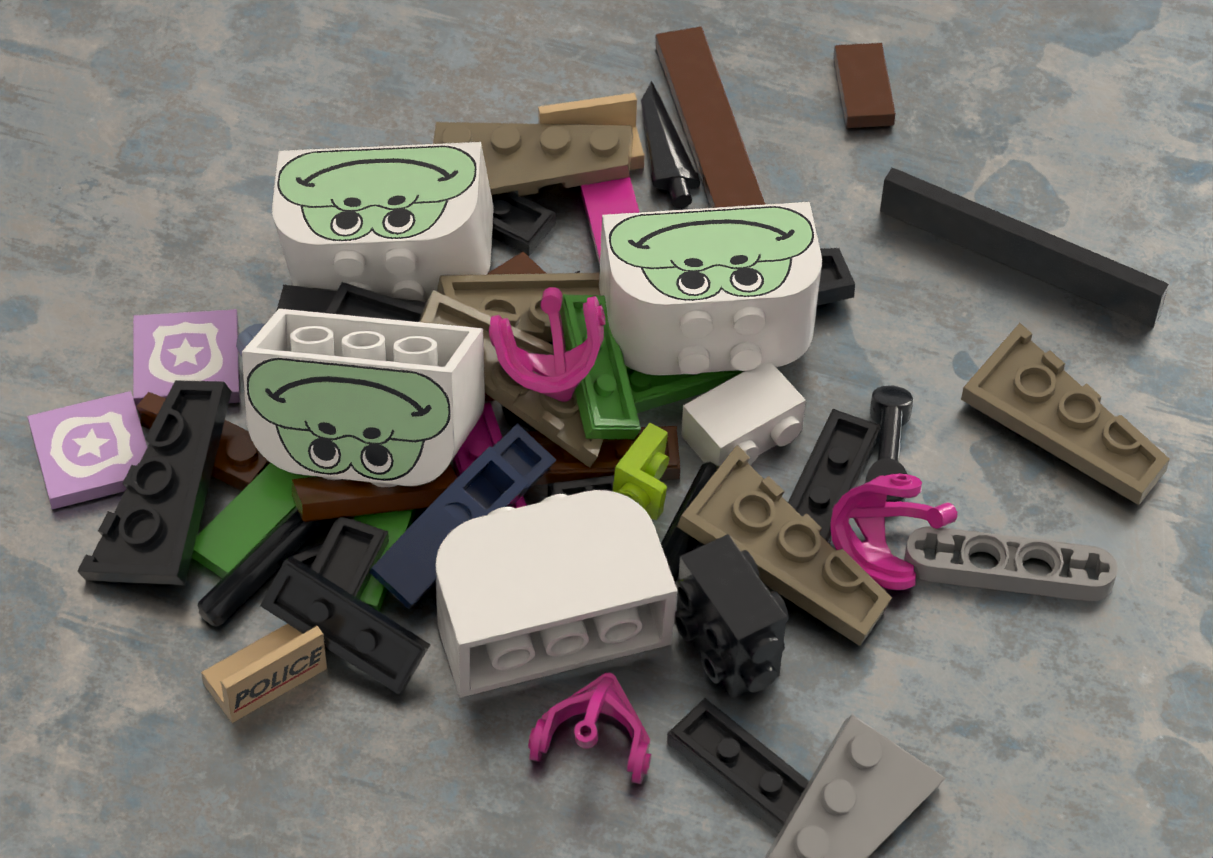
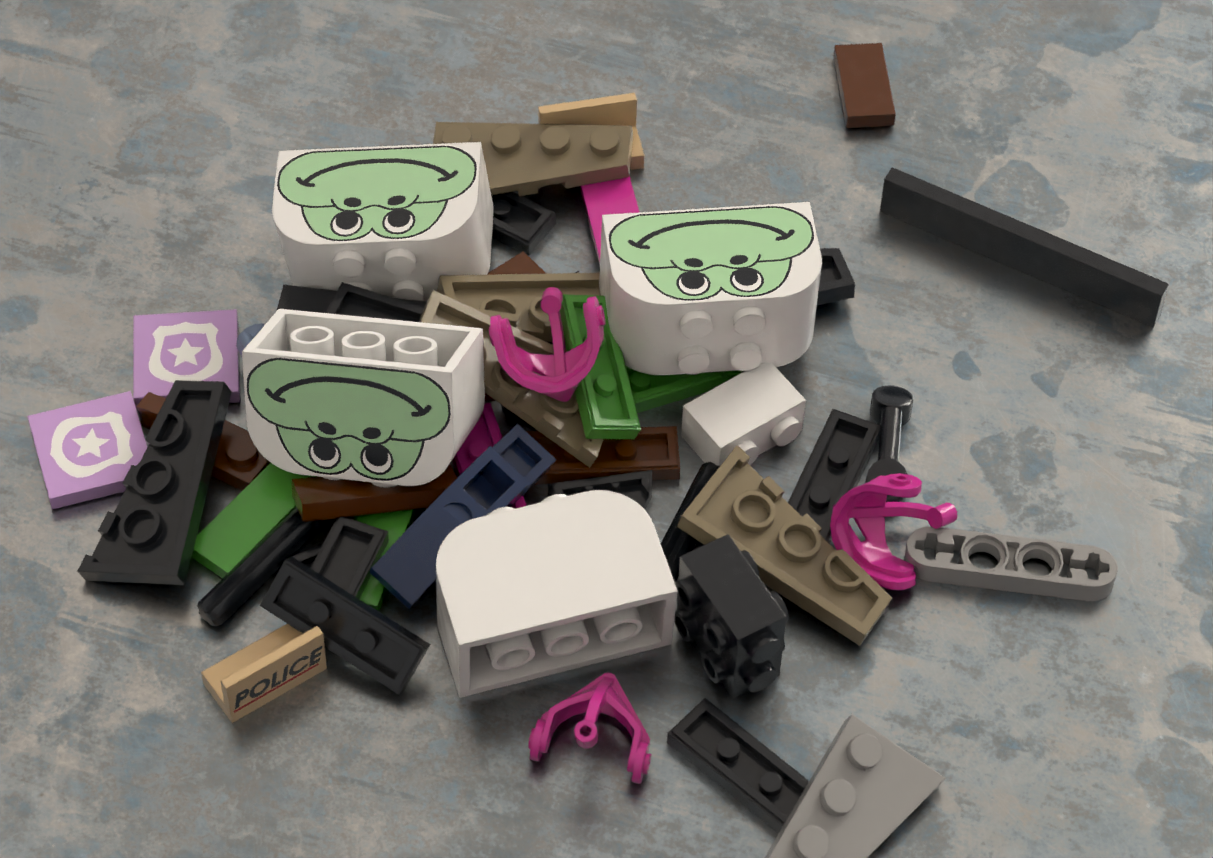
lime bracket [612,423,669,520] -> none
black bar [641,81,701,209] -> none
reddish brown tile [655,26,766,208] -> none
dark tan wing [961,323,1170,505] -> none

